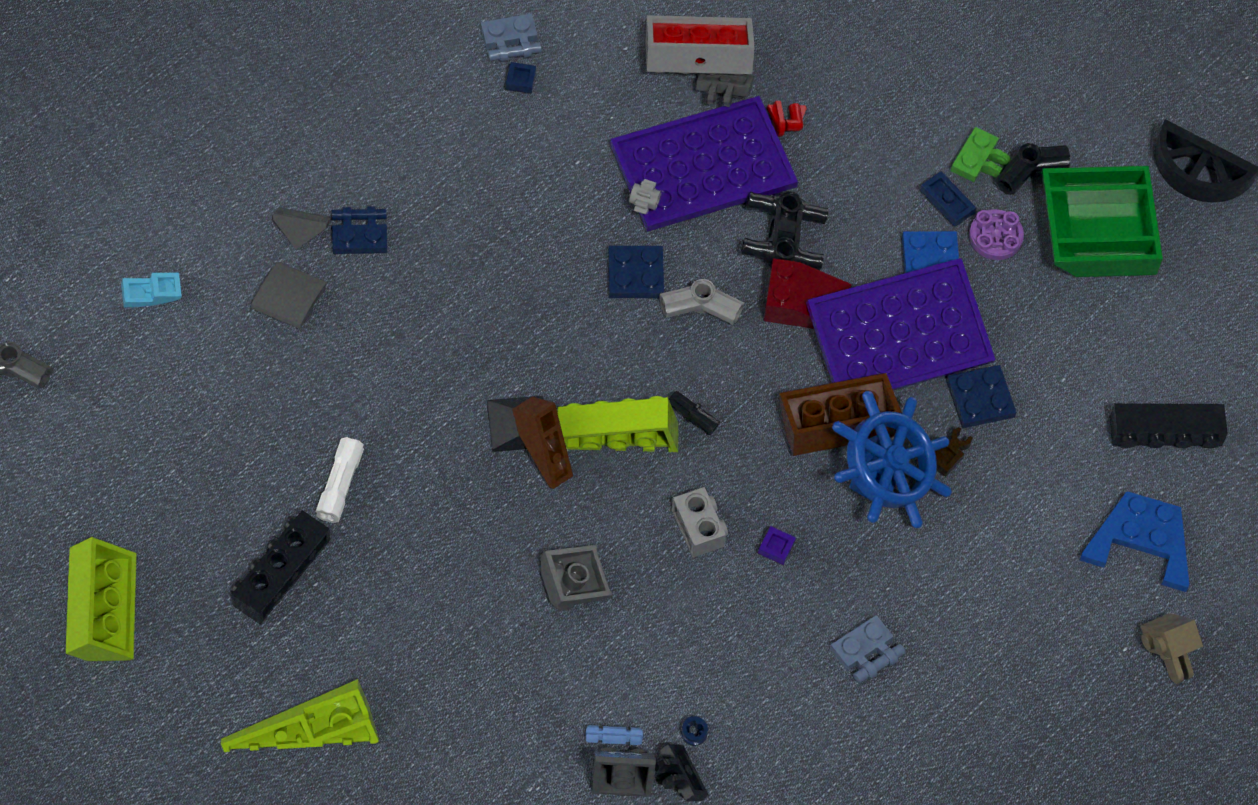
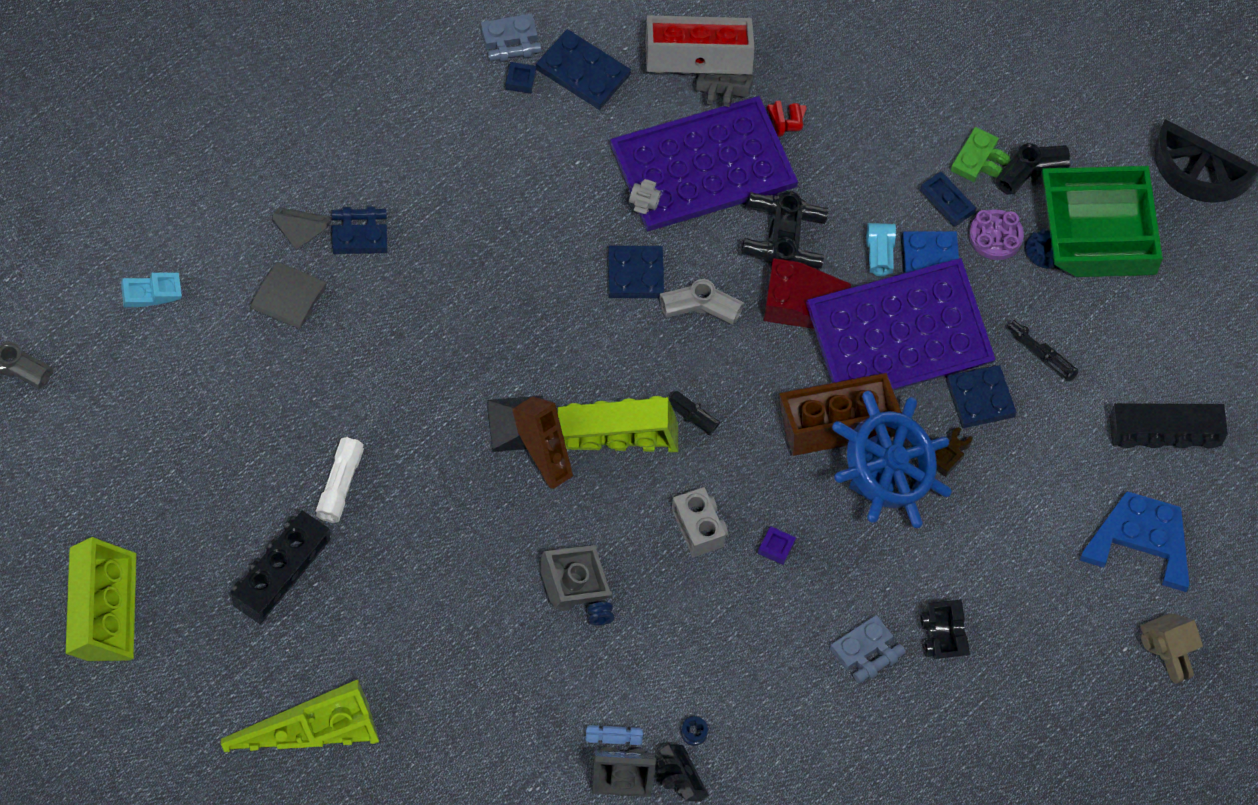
none -> dark blue plate [536,29,631,110]
none -> dark blue bush [587,602,615,626]
none -> medium azure piece [866,223,896,277]
none -> black cylinder [920,599,970,659]
none -> black piece [1008,320,1078,382]
none -> dark blue gear [1026,228,1058,269]

